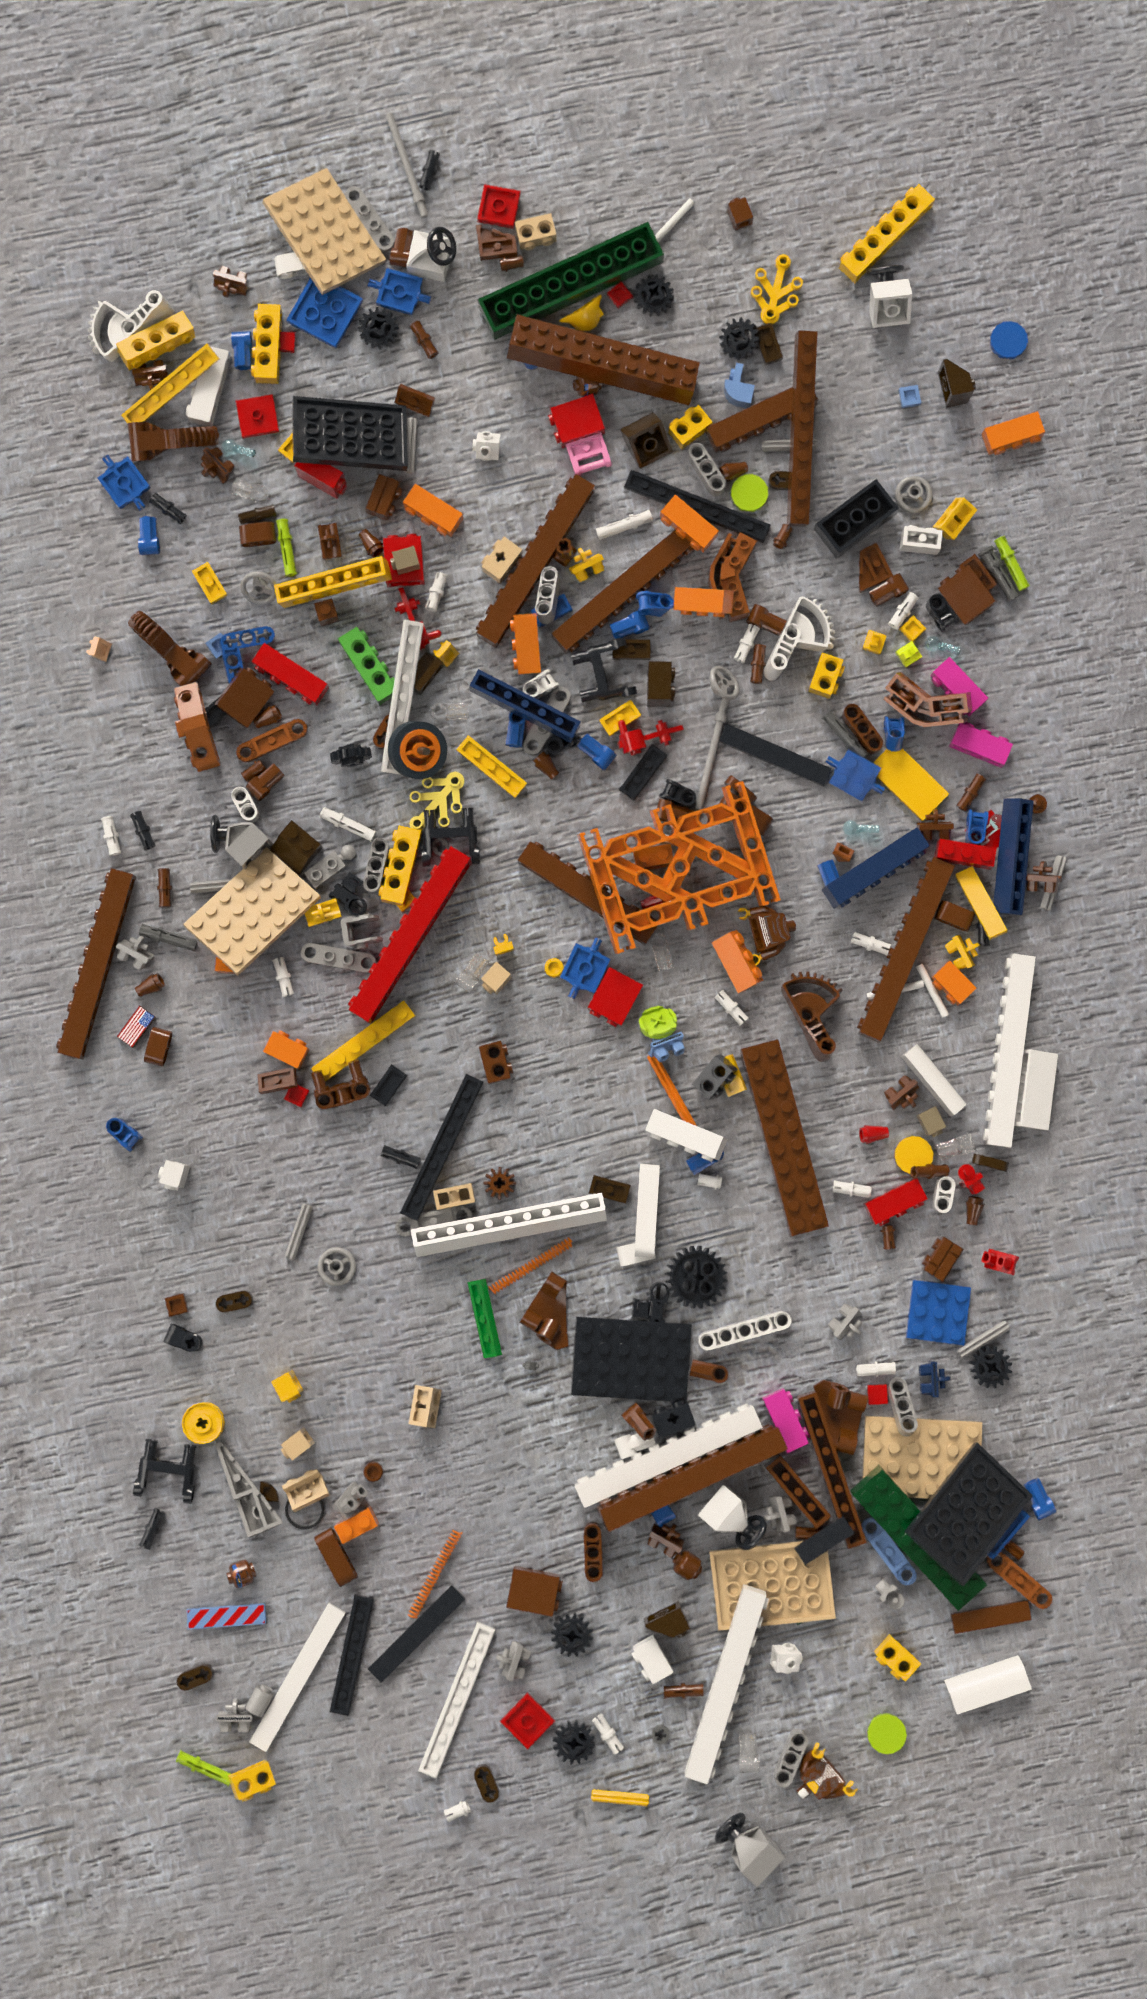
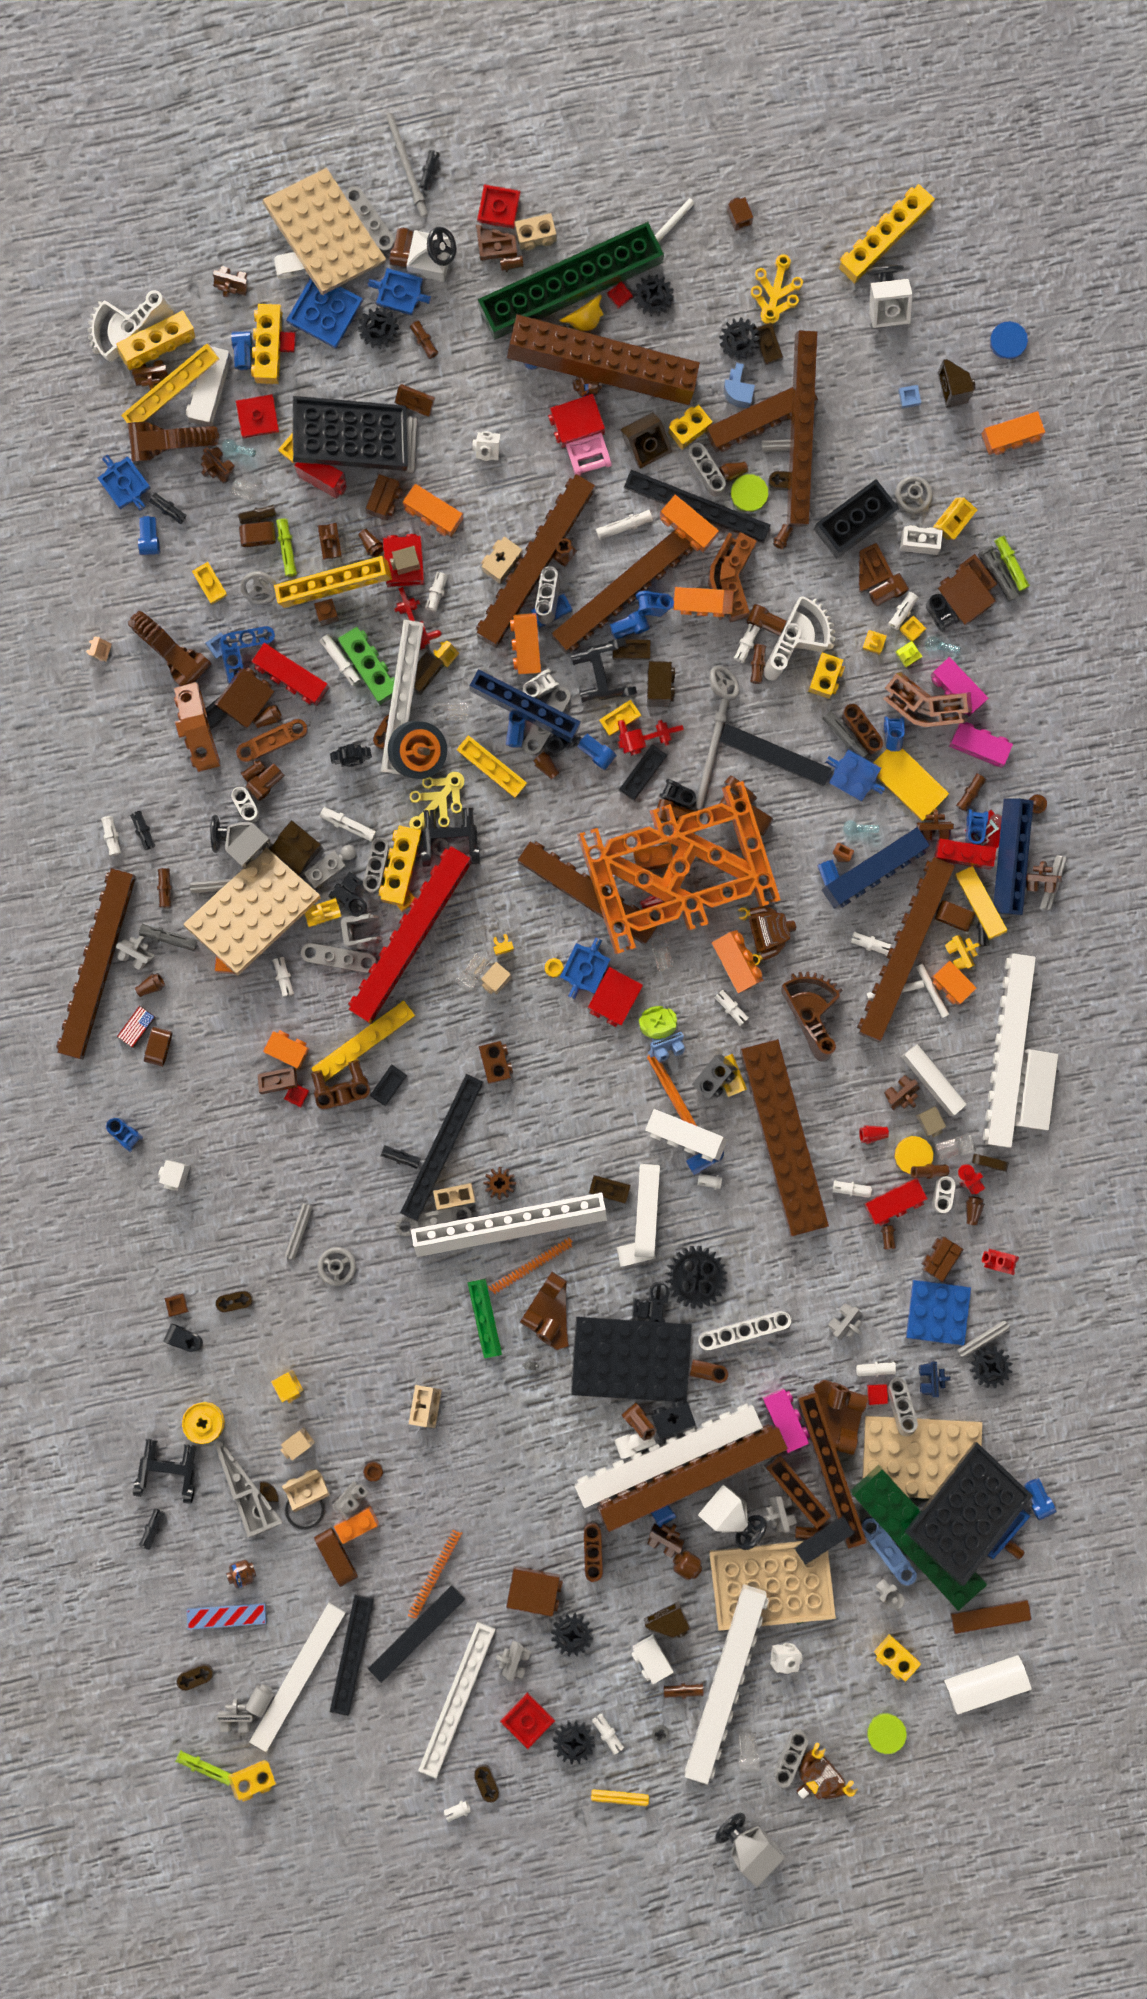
yellow hips [569,548,604,582] -> none
dark orange plate [986,1551,1053,1609] -> none
none -> white pin [320,634,362,686]

